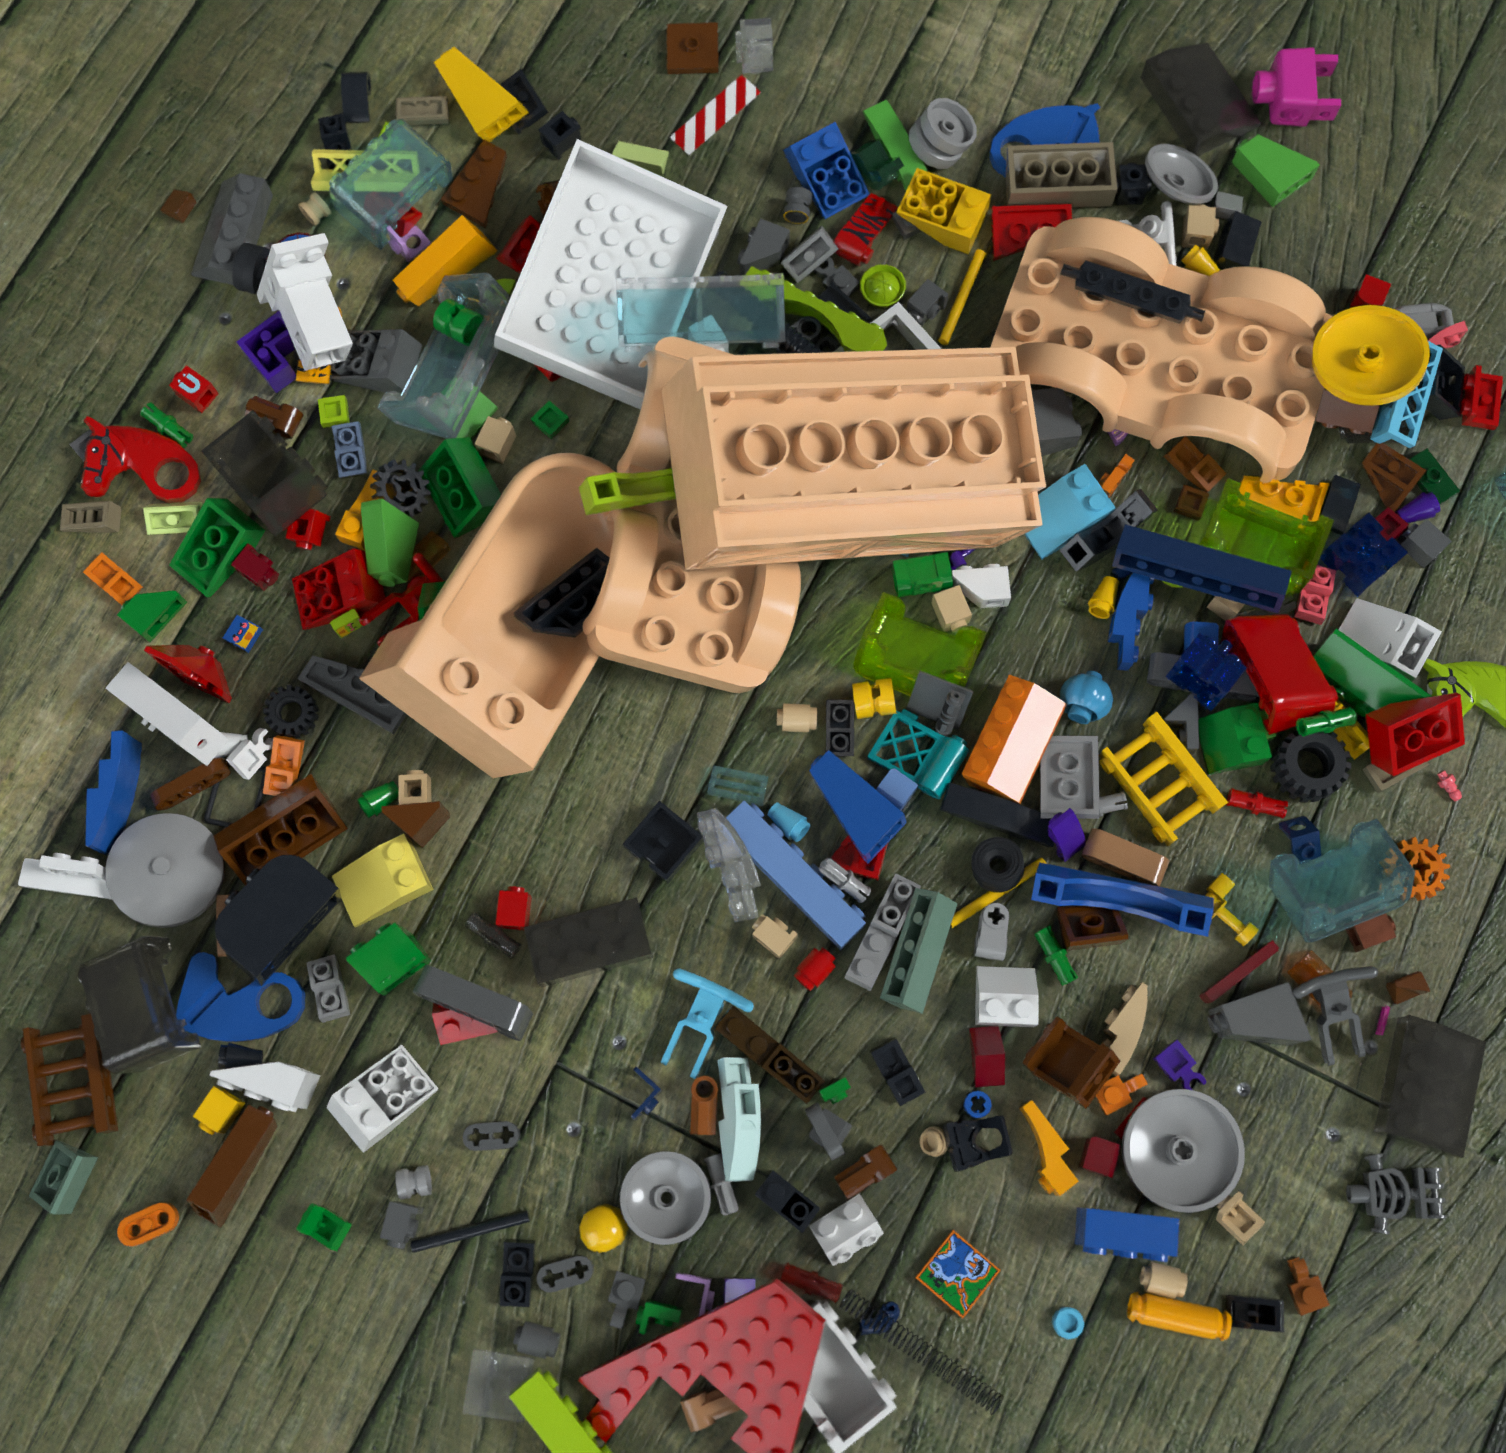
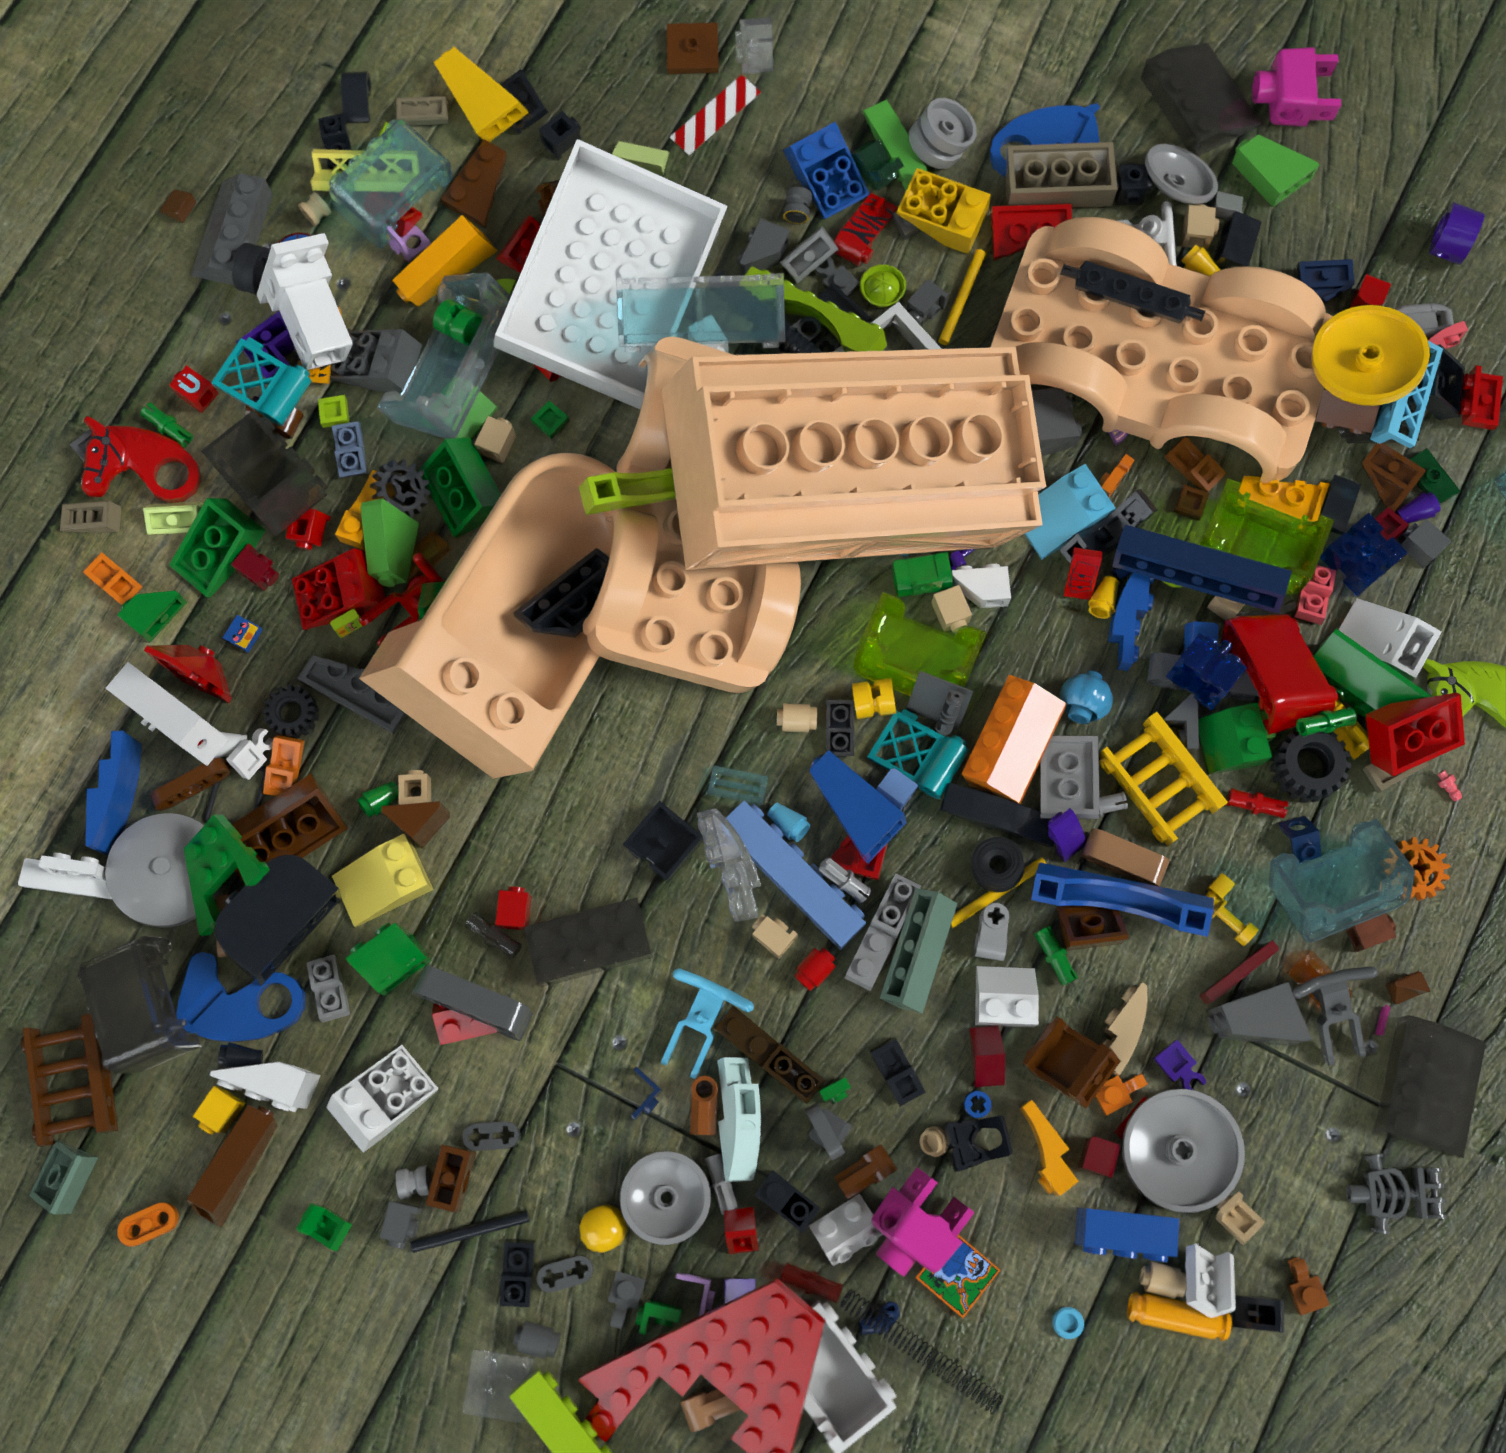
none -> green wing [184,815,270,936]
none -> teal piece [211,337,312,426]
none -> reddish brown brick [426,1145,476,1212]
none -> red slope [724,1207,759,1254]
none -> dark pink piece [872,1167,975,1277]
none -> red tile [1064,548,1102,600]
none -> white bracket [1185,1244,1235,1318]
none -> dark blue wing [1297,259,1355,303]
none -> dark purple piece [1429,202,1485,265]

